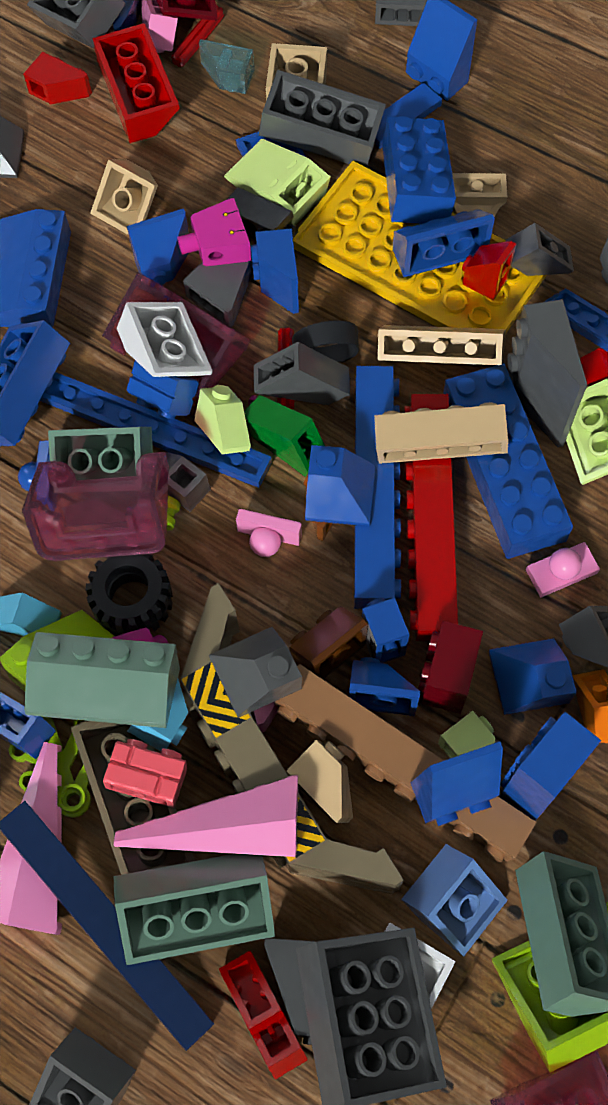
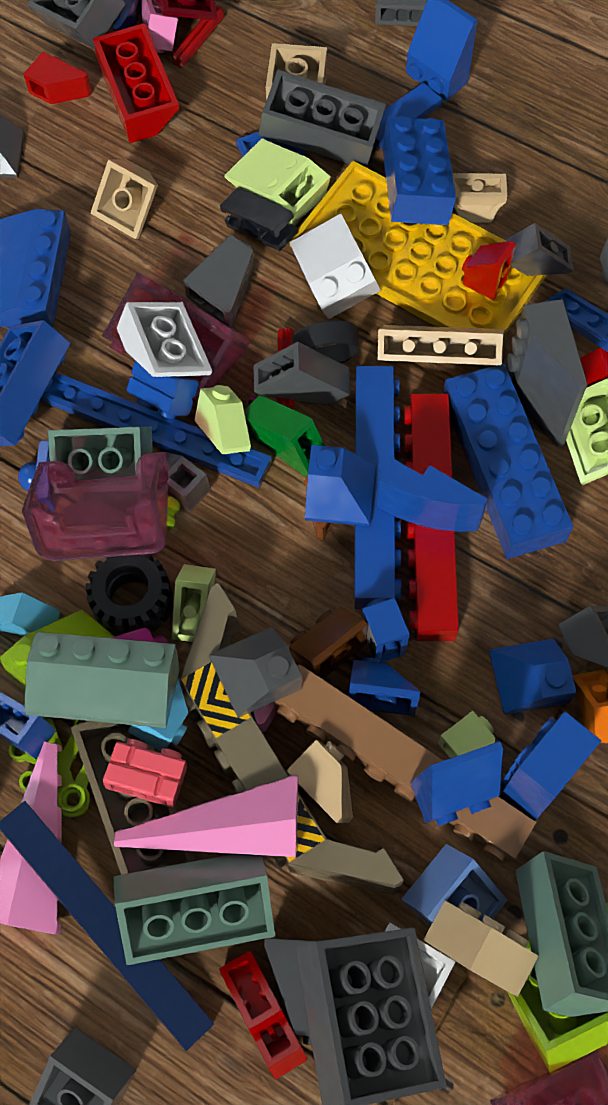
blue slope [127,208,189,289] -> none
dark pink torso [177,198,251,266] -> none
clear light blue slope [199,39,255,94] -> none
bright pink tile [236,509,302,557] -> none
blue slope [251,228,299,314] -> none
tan brick [374,402,508,464] -> none
blue slope [392,209,495,277] -> none
dark red brick [418,621,483,714] -> none
bright pink tile [526,542,600,598] -> none
none -> yellowish green slope [171,564,216,642]
none -> white slope [289,214,381,319]
none -> blue slope [377,459,488,532]
none -> tan brick [423,900,539,997]

